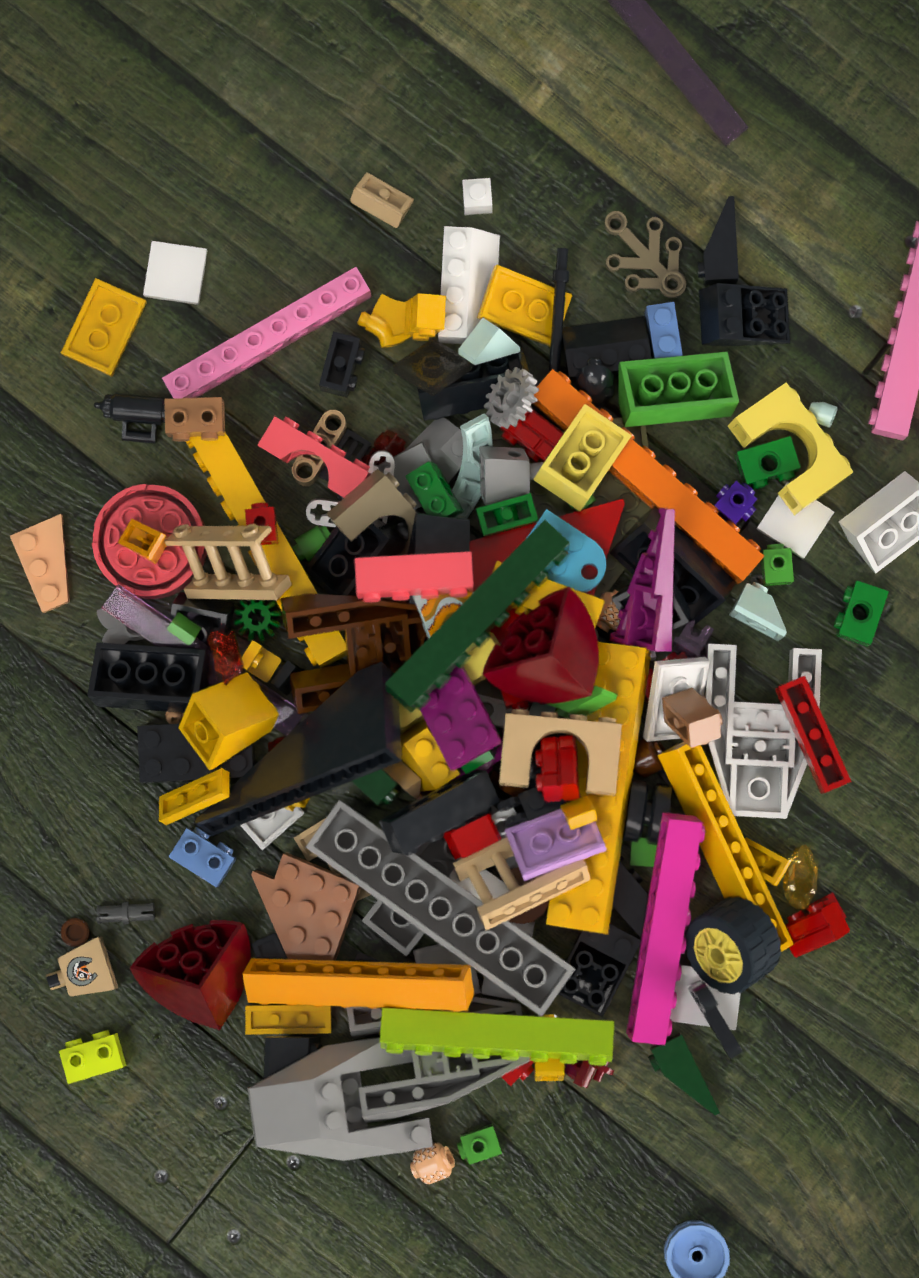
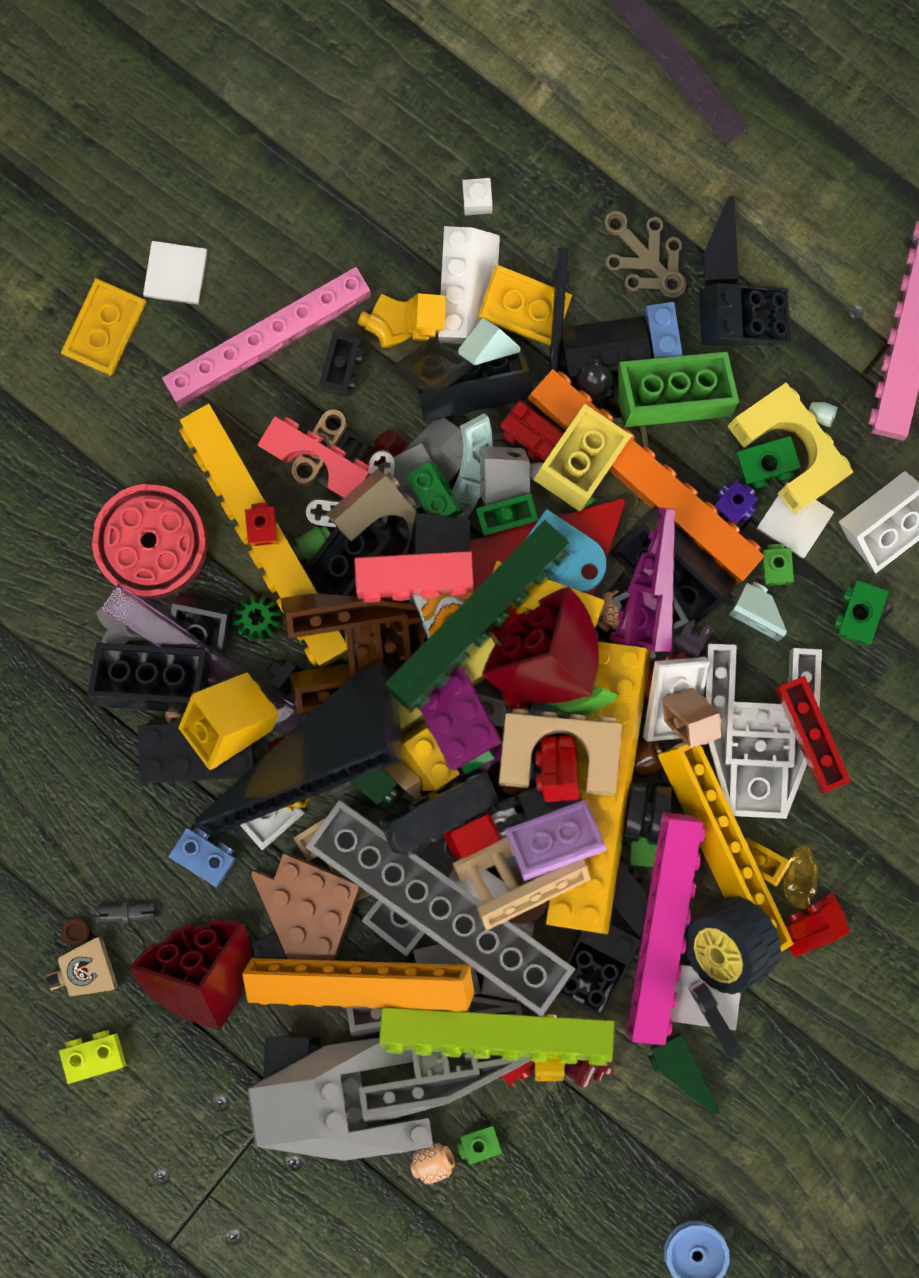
light nougat wing [10,514,70,613] -> none
black piece [94,393,165,444] -> none
light orange slope [118,518,168,564] -> none
yellow plate [159,768,230,825] -> none
medium nougat brick [165,397,225,442] -> none
tan fence [165,524,292,600] -> none
bright green tile [167,612,202,645] -> none
clear red hinge [207,631,244,686] -> none
yellow slope [238,640,281,682] -> none
yellow plate [245,1005,332,1035] -> none
tan slope [350,173,414,228] -> none
light grey gear [484,367,539,429] -> none
yellow slope [560,795,598,830] -> none

